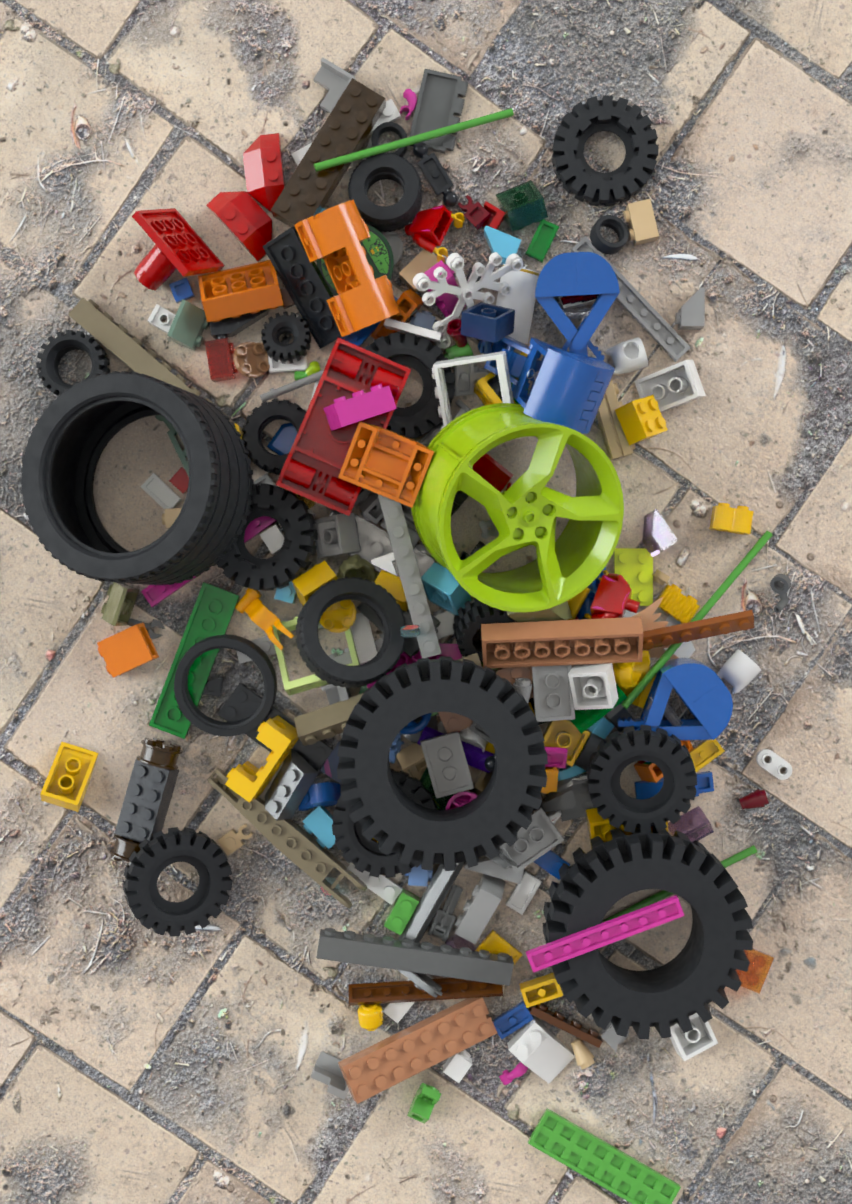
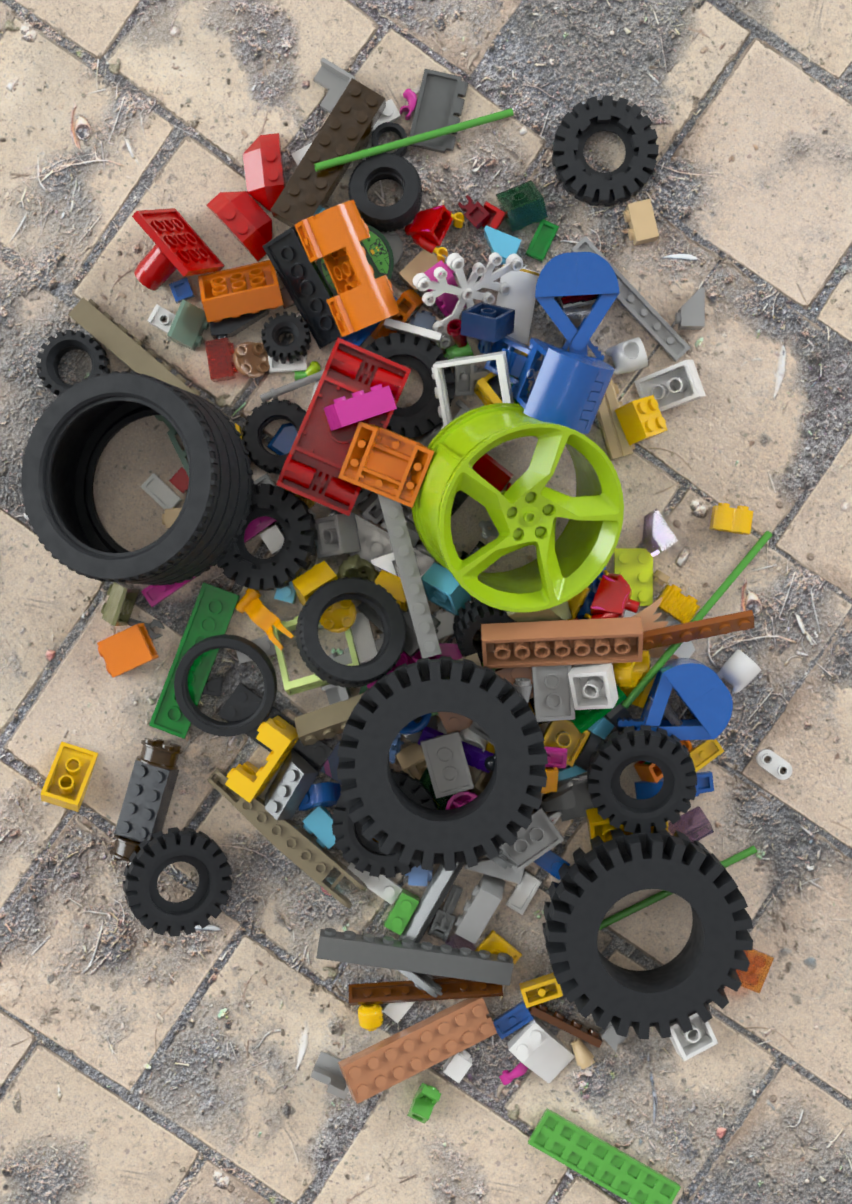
tan plate [217,824,253,856] -> none
clear light blue tile [400,625,420,637] -> none
black plate [413,142,458,207] -> none
dark pink plate [526,895,685,973] -> none
black tyre [590,215,629,255] -> none
dark red cone [739,789,769,810] -> none
dark grey plate [770,574,791,613] -> none

